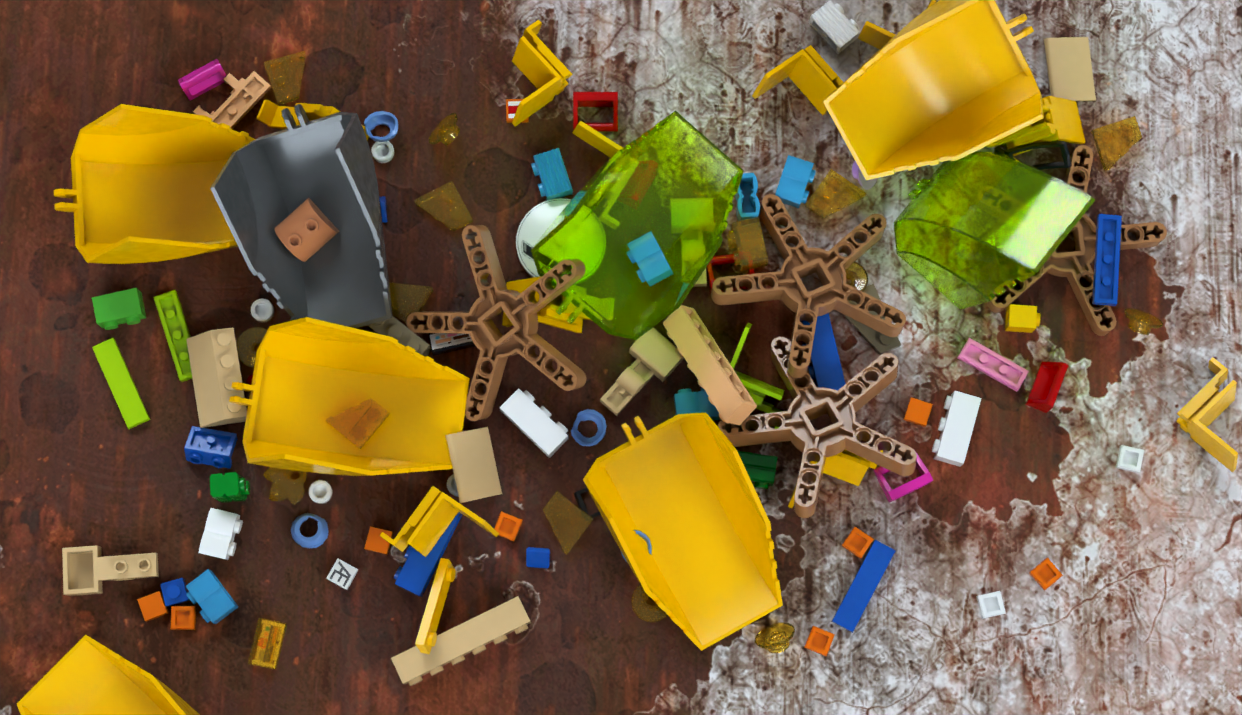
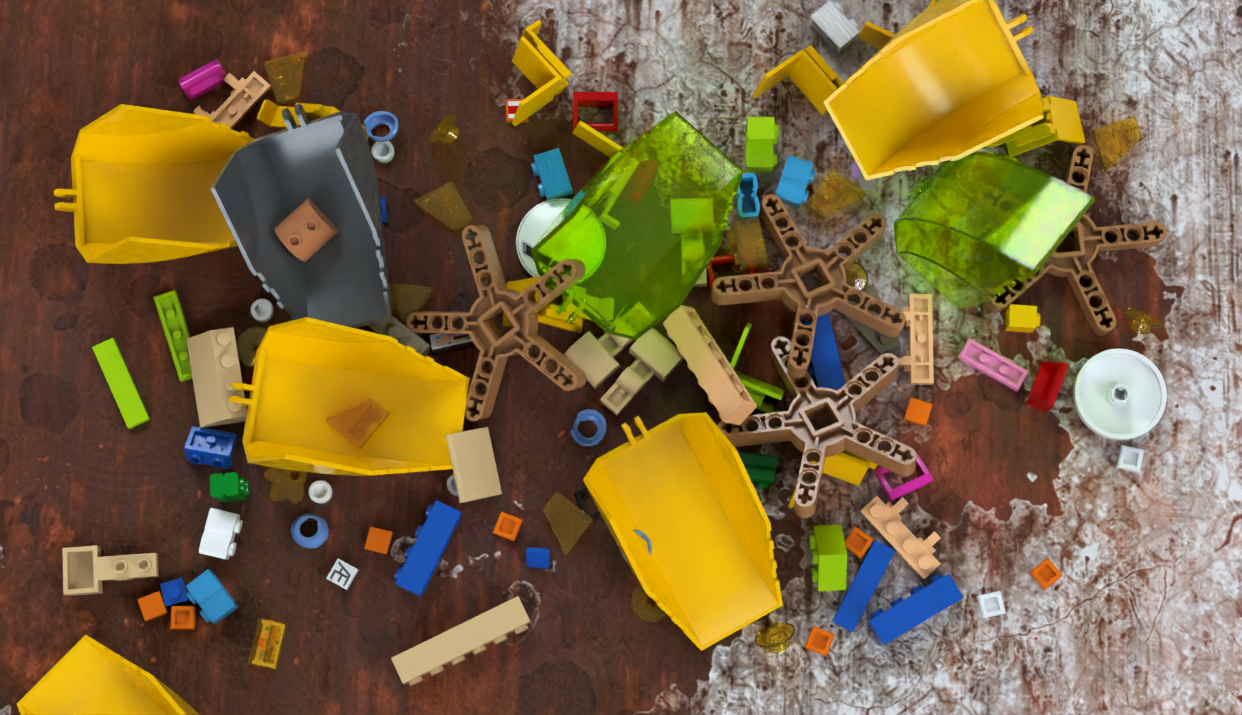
bright green brick [92,288,146,330] -> none
yellow piece [380,486,499,557] -> none
yellow plate [415,558,456,654] -> none
white brick [500,388,569,458] -> none
dark azure brick [626,231,674,286] -> none
dark azure brick [673,388,721,421] -> none
white brick [932,391,981,467] -> none
black sword [991,141,1072,176] -> none
tan piece [1044,37,1096,101] -> none
blue plate [1092,214,1122,306] -> none
yellow piece [1176,357,1238,472] -> none
none -> tan plate [564,303,655,389]
none -> lime brick [745,117,779,173]
none -> lime brick [809,524,847,591]
none -> light nougat hinge [860,496,941,580]
none -> blue brick [867,573,964,646]
none -> light nougat hinge [898,294,934,385]
none -> white dish [1073,349,1167,440]

